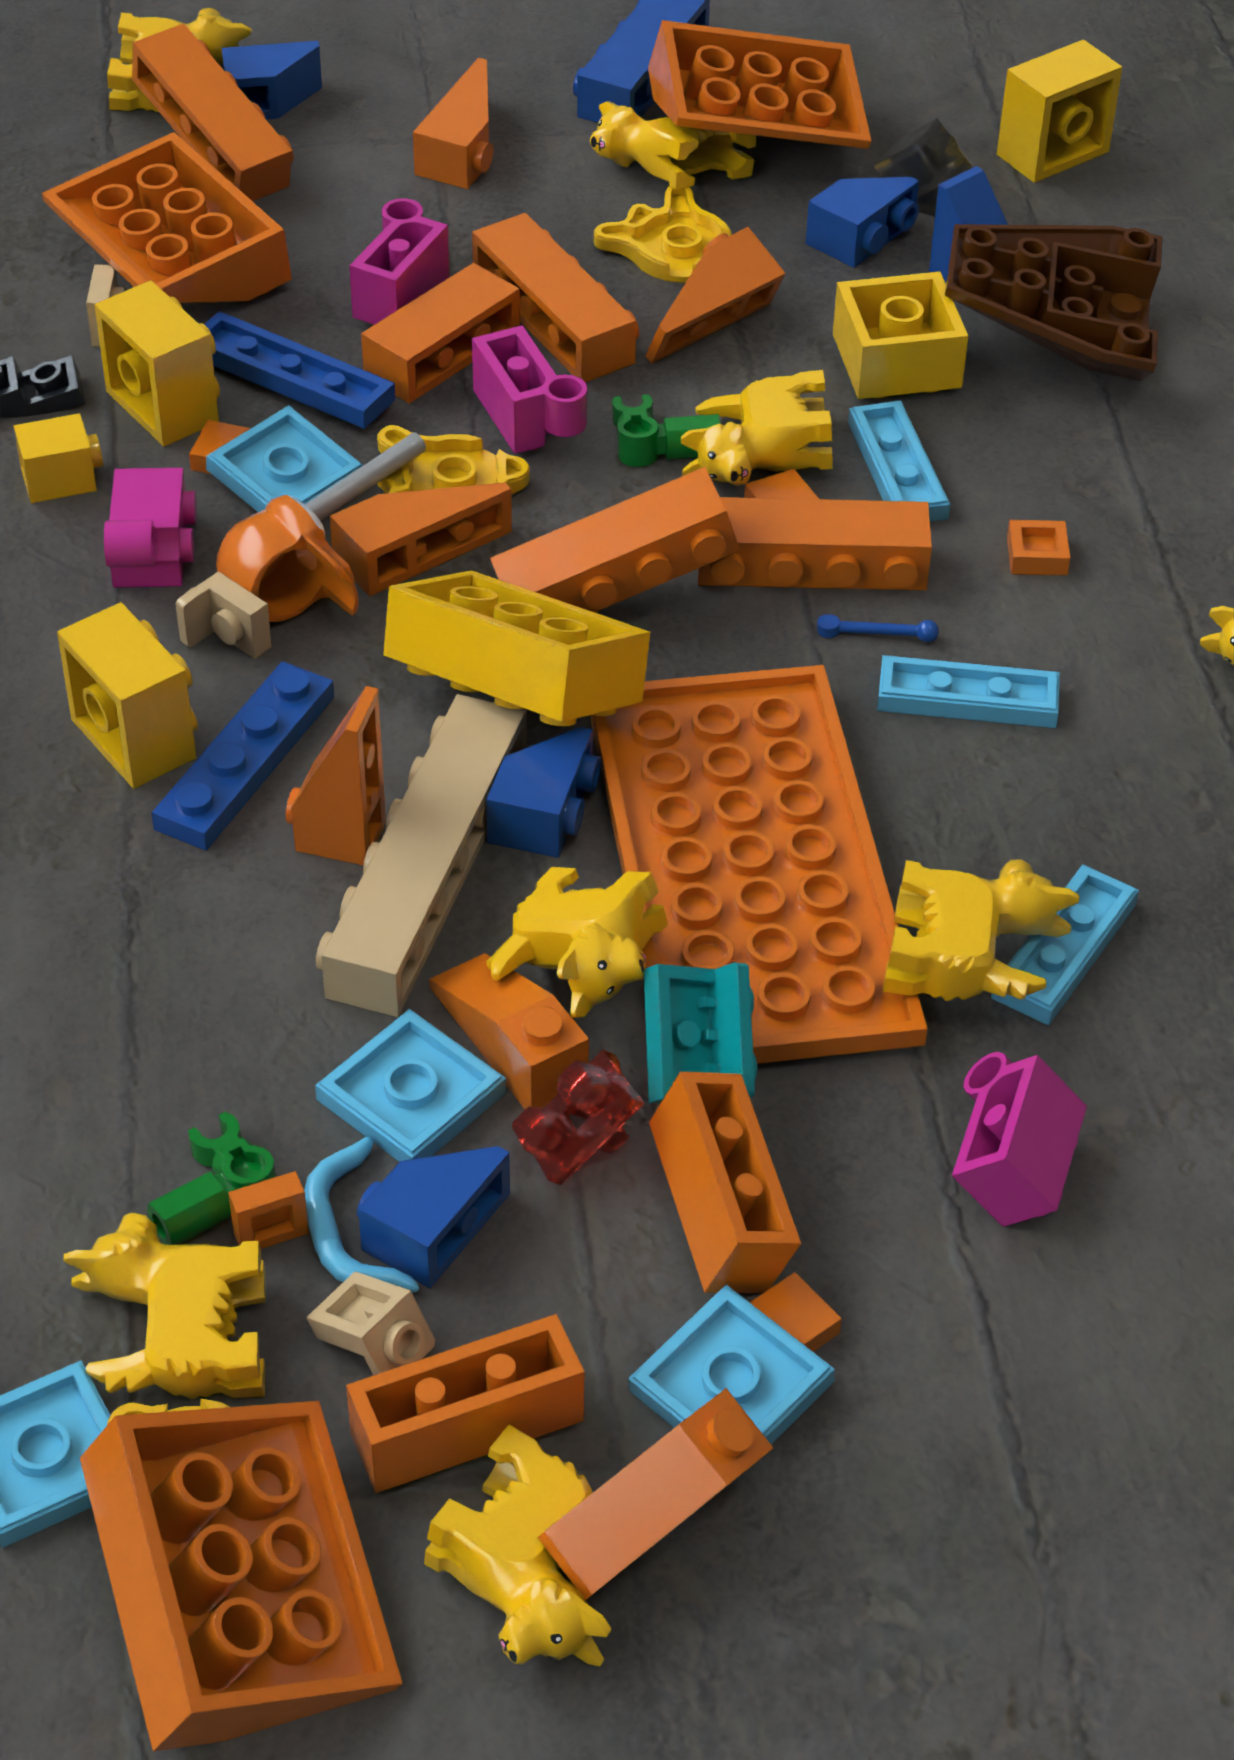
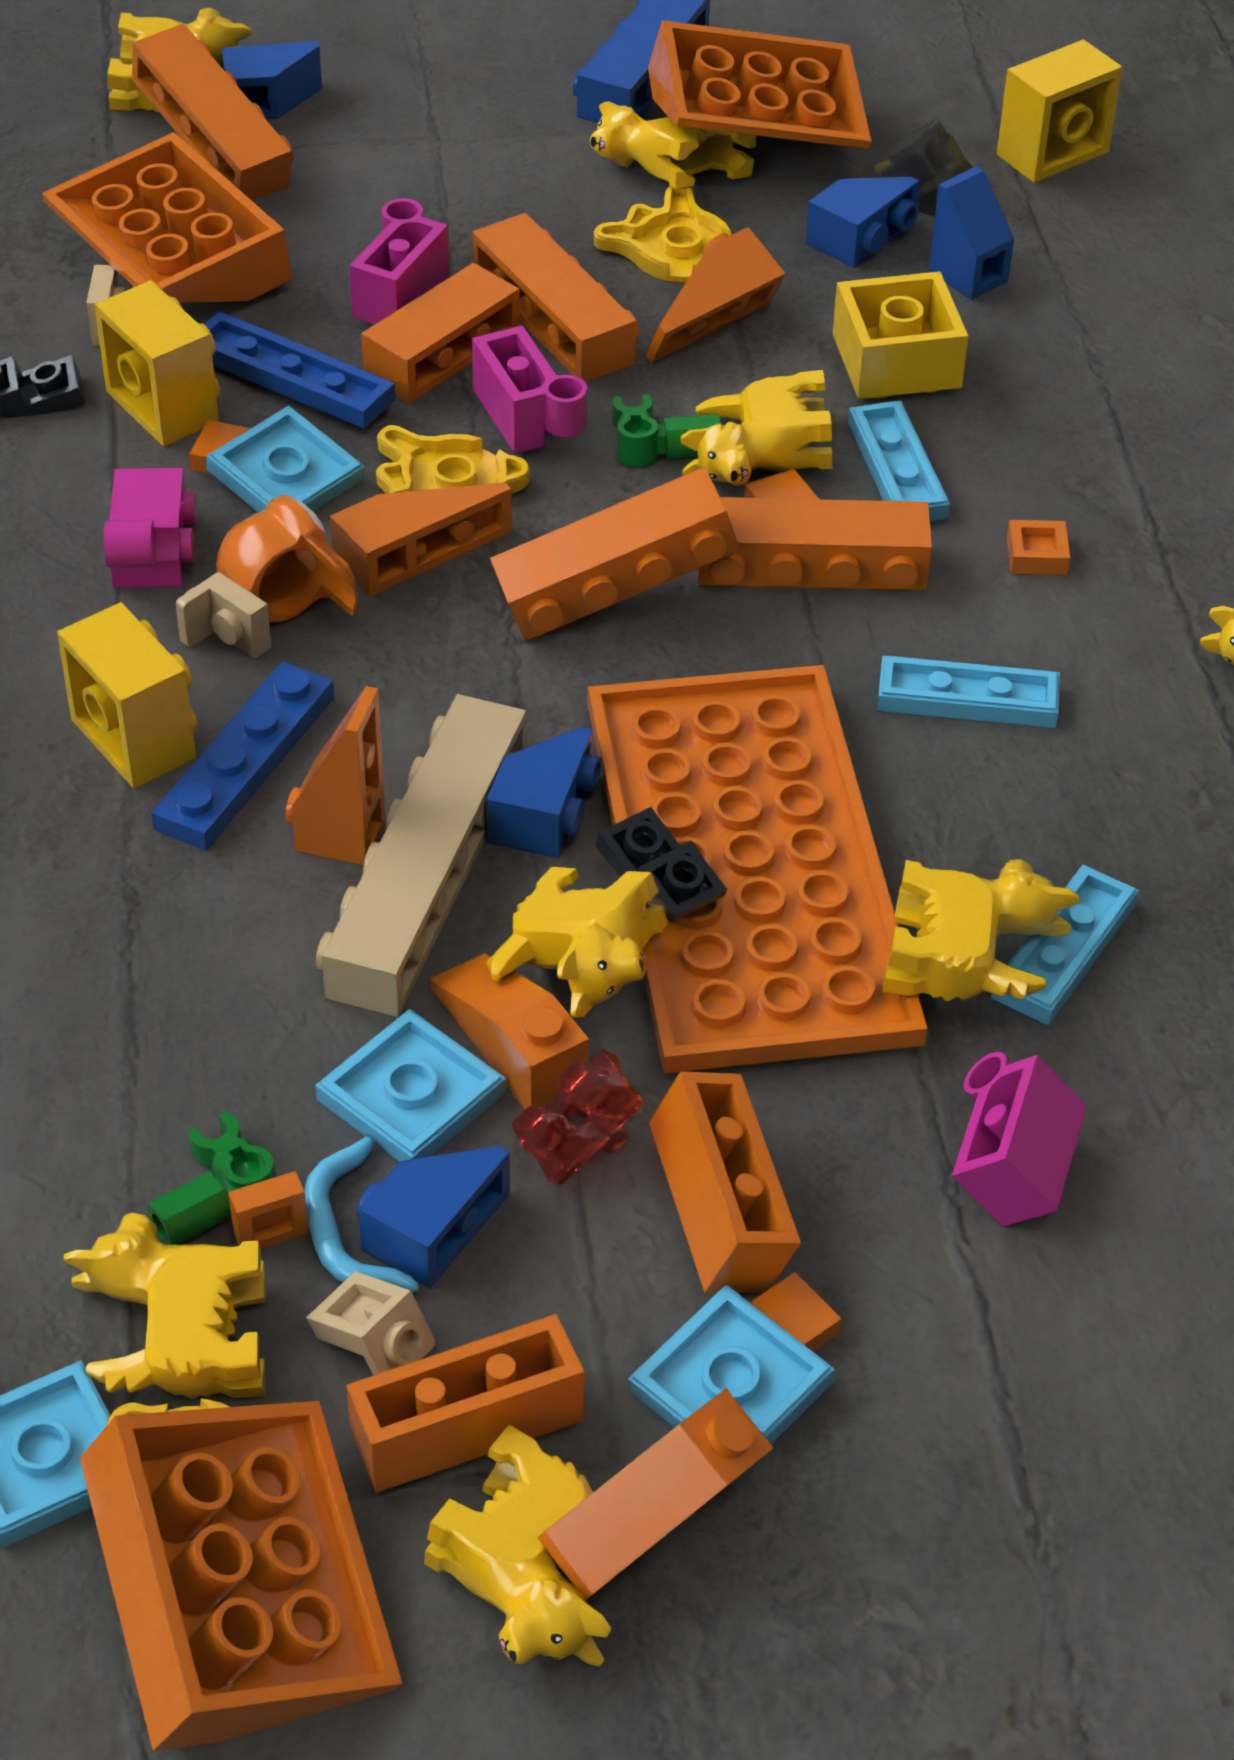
yellow brick [13,413,103,503] -> none
light grey bar [305,432,426,521] -> none
yellow brick [383,570,651,726] -> none
orange slope [413,57,494,189] -> none
teal bracket [644,962,757,1104] -> none
blue hinge [817,614,939,643] -> none
reddish brown wedge [945,224,1163,381] -> none
none -> black slope [595,807,727,923]

